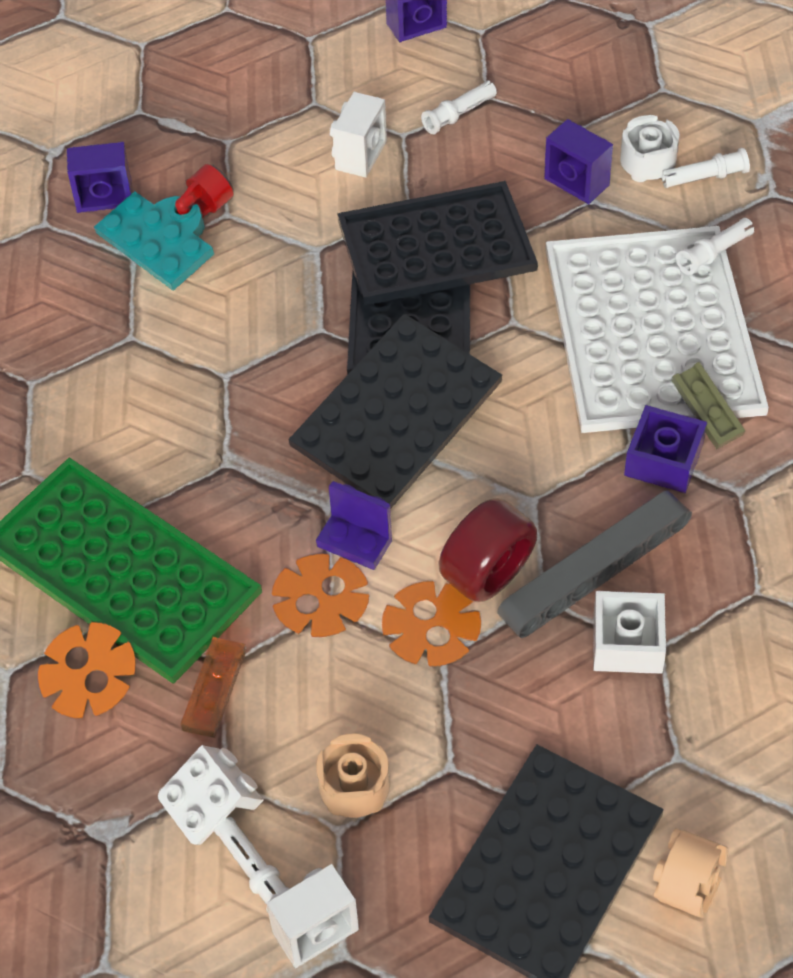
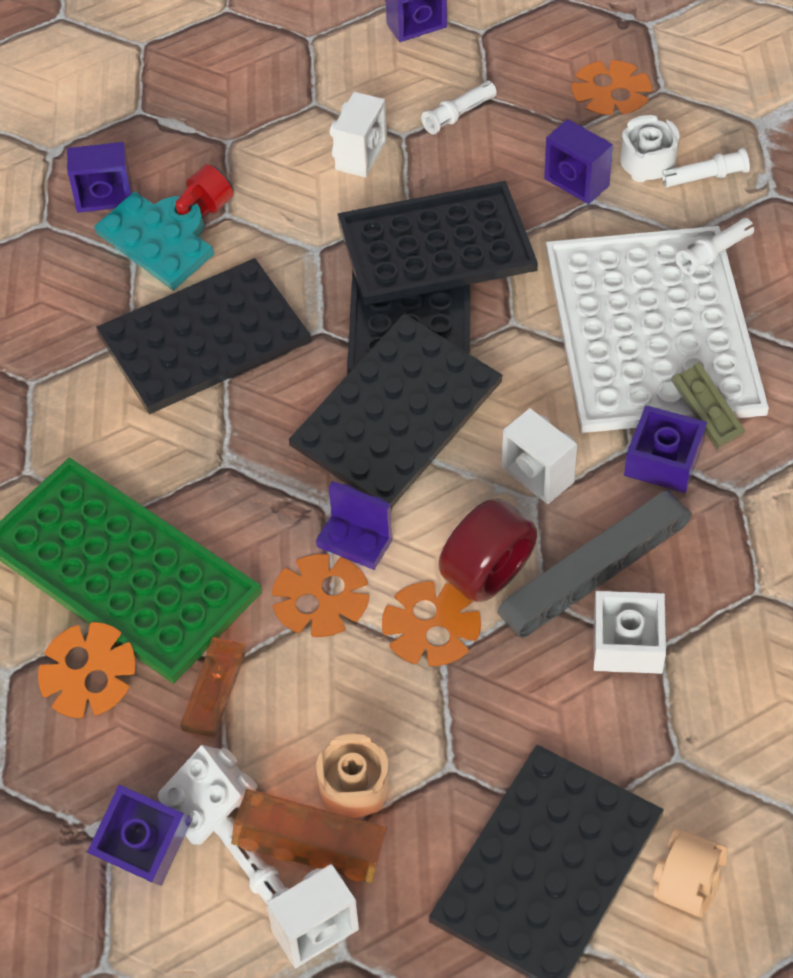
none -> dark purple brick [87,784,193,886]
none -> black plate [96,258,311,415]
none -> clear orange brick [231,788,387,883]
none -> white brick [502,408,577,504]
none -> orange piece [571,60,652,115]

